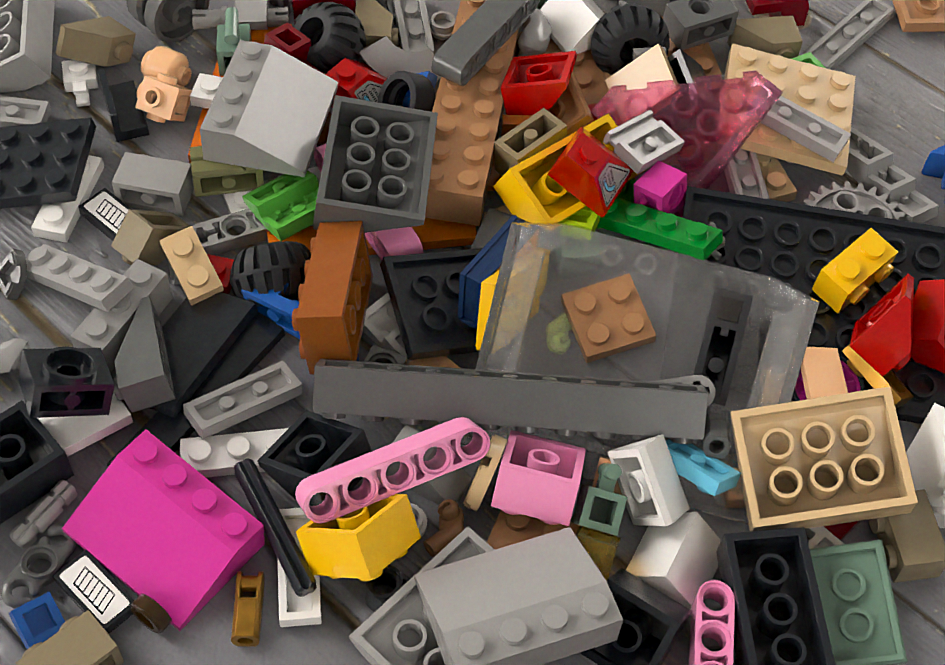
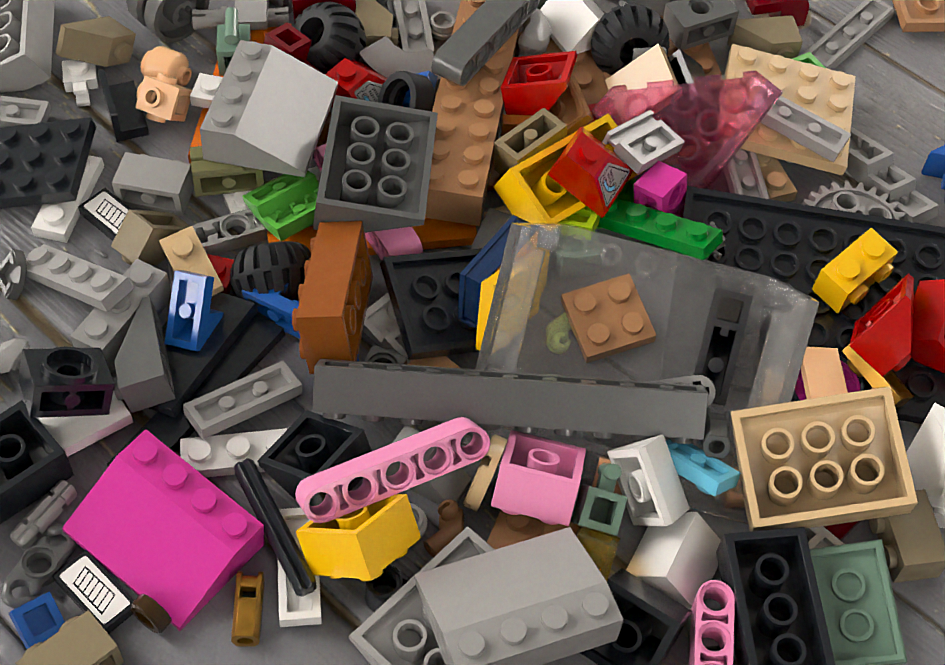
none -> blue slope [164,270,224,351]

